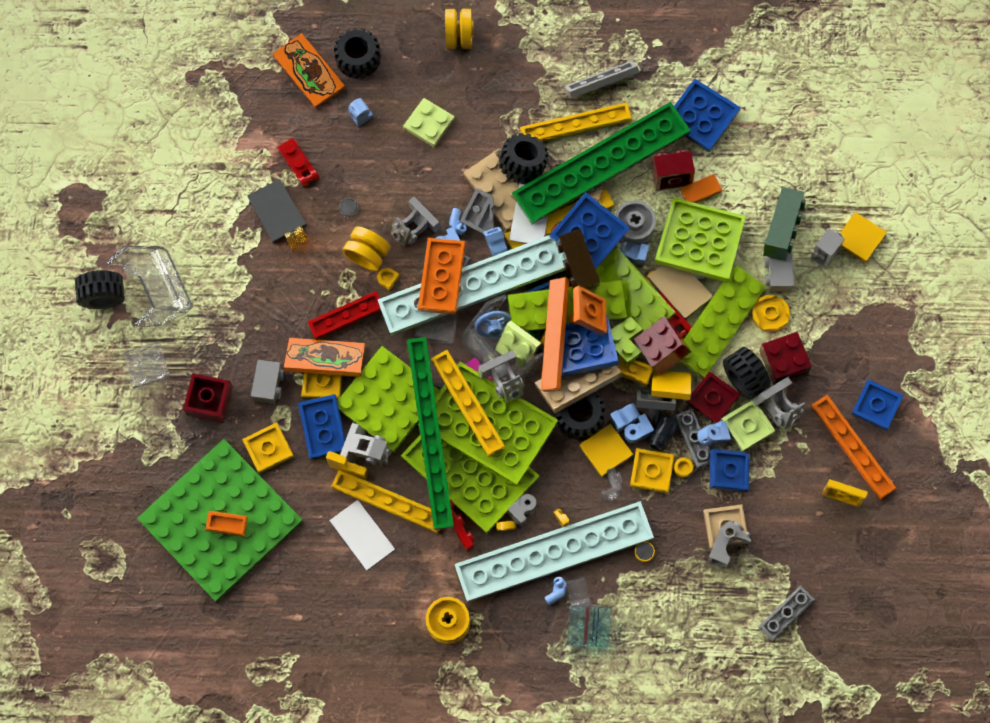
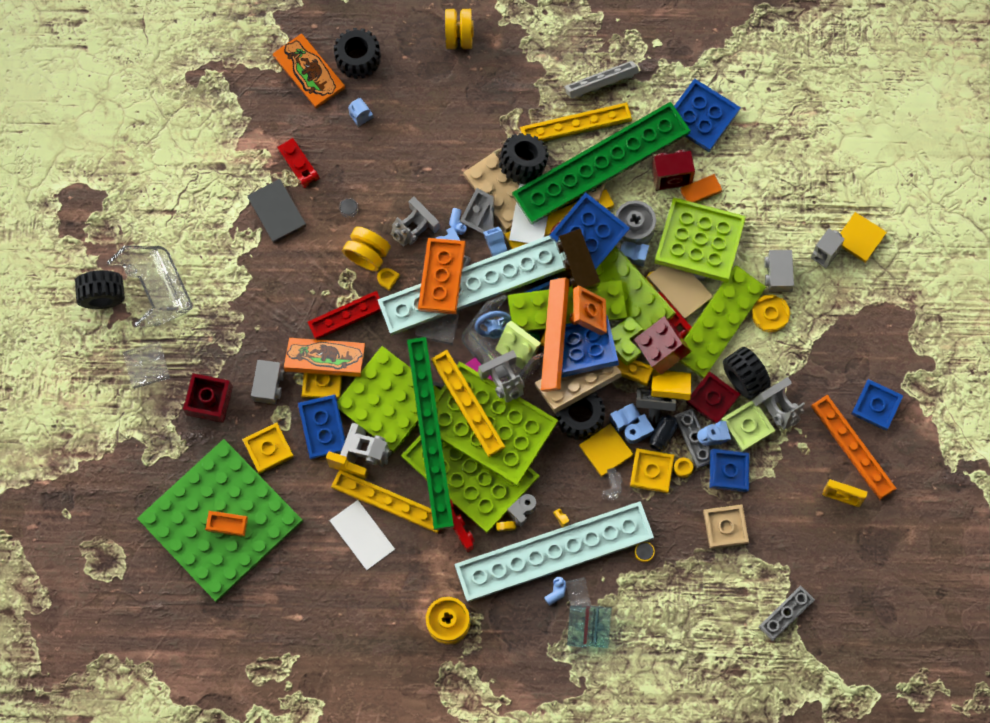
clear yellow wheel [284,226,309,251] -> none
yellowish green plate [403,98,454,147] -> none
light grey tile [707,520,751,569] -> none
dark red brick [759,331,812,385] -> none
brick [763,187,806,261] -> none

